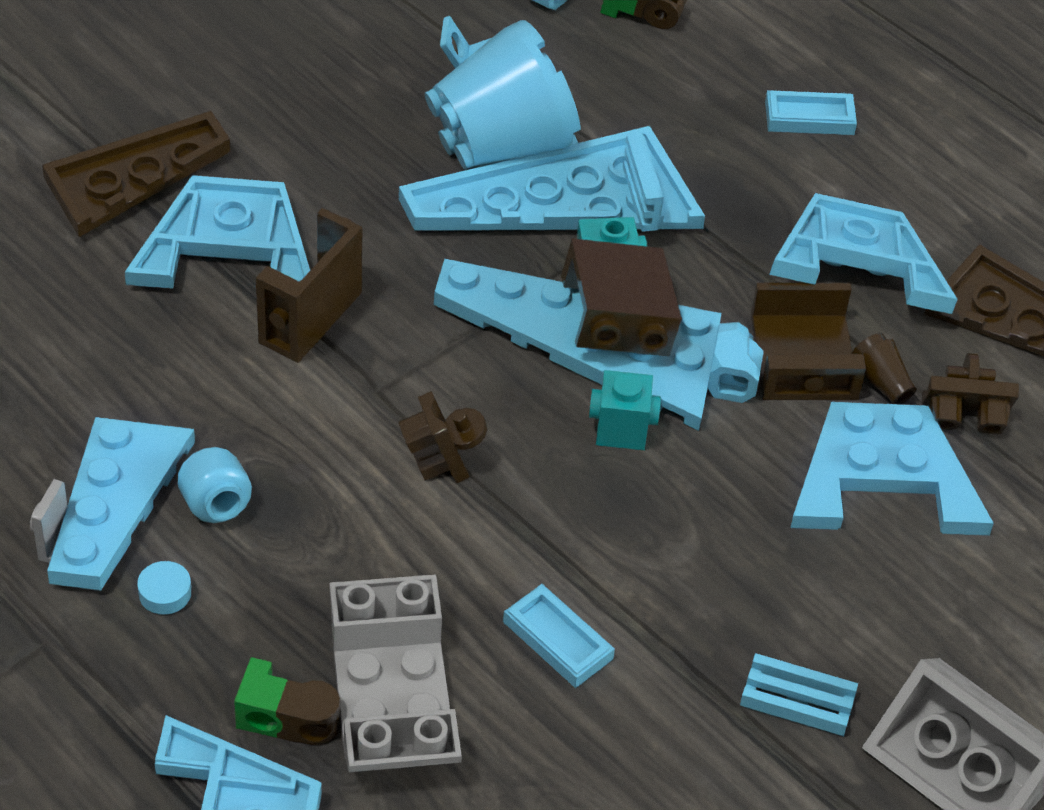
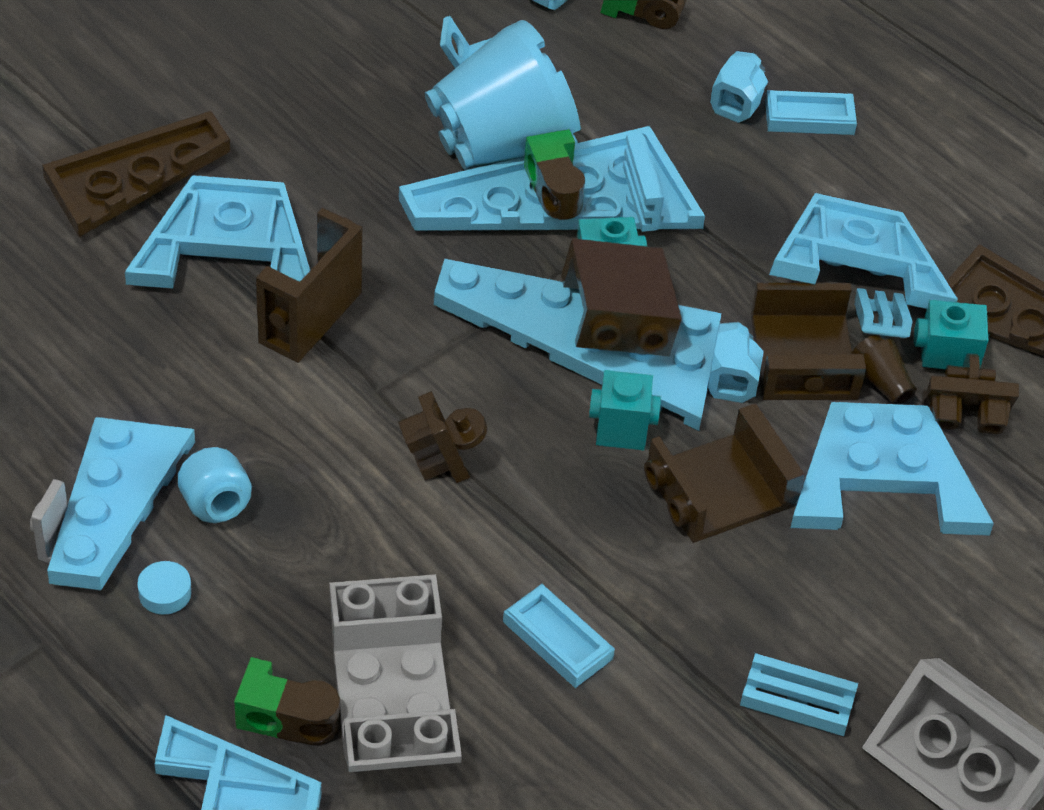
none -> dark brown leg [524,129,585,220]
none -> dark brown panel [644,403,805,543]
none -> medium azure rock [710,51,768,123]
none -> medium azure tile [854,288,912,338]
none -> teal brick [914,300,989,369]

